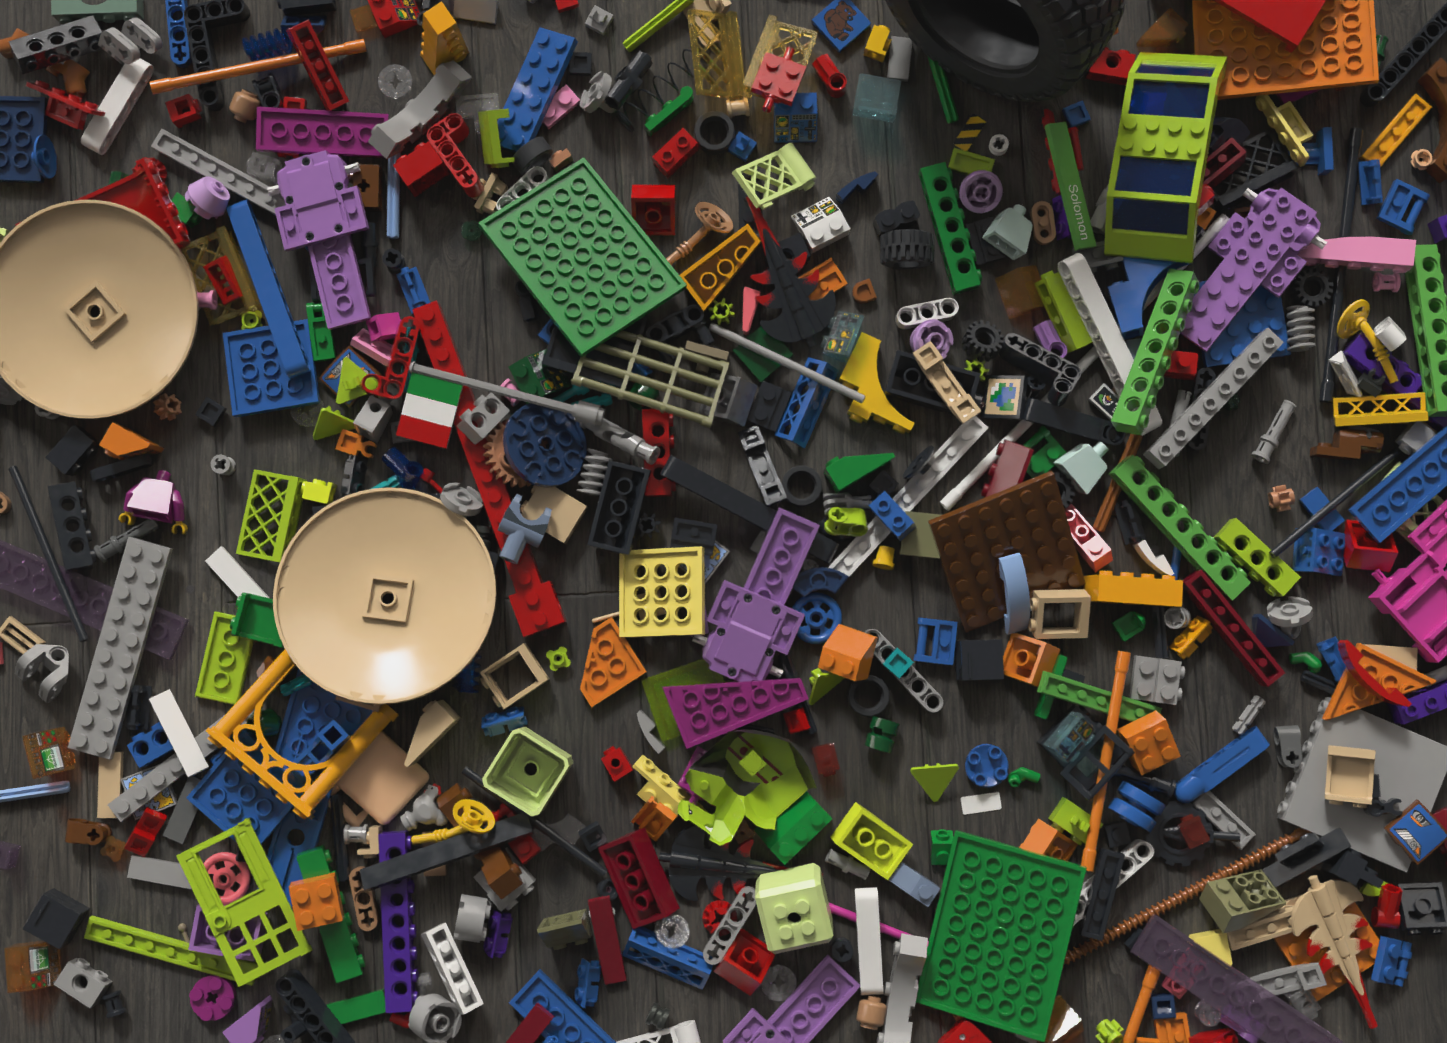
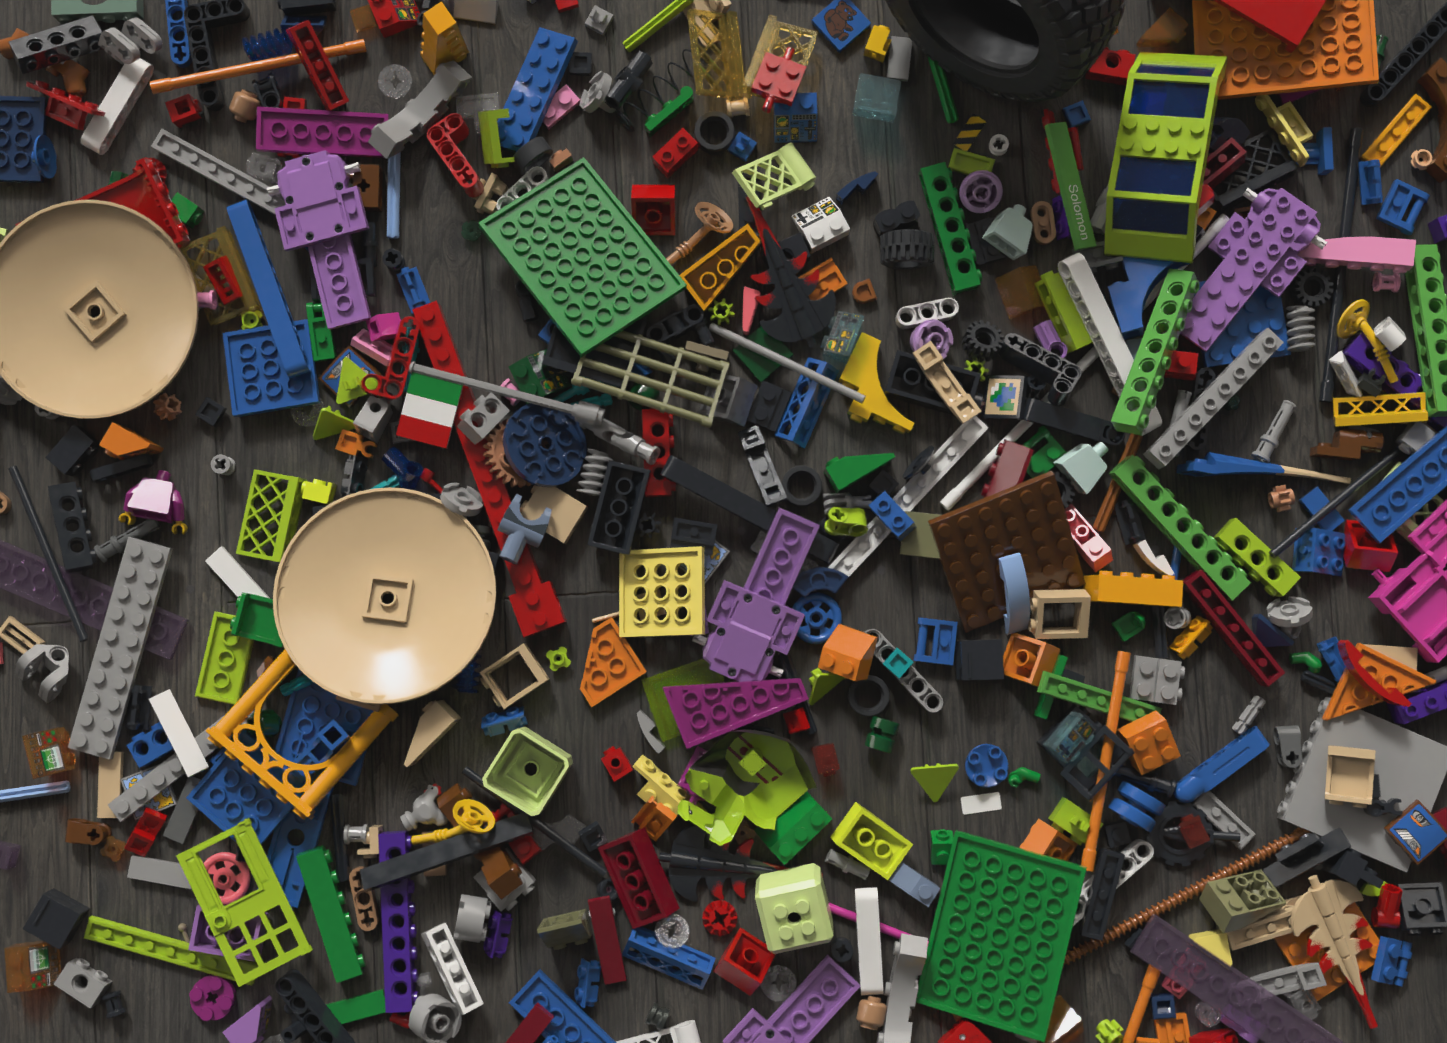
lavender cone [185,176,230,219] -> none
orange brick [289,872,344,931] -> none
light nougat piece [323,728,429,827] -> none
red brick [393,141,450,197] -> none
light grey beam [703,886,756,965] -> none
red piece [812,54,847,98] -> none
yellow piece [872,546,895,570] -> none
tile [1088,383,1119,421] -> none
none -> blue plate [1177,452,1351,484]

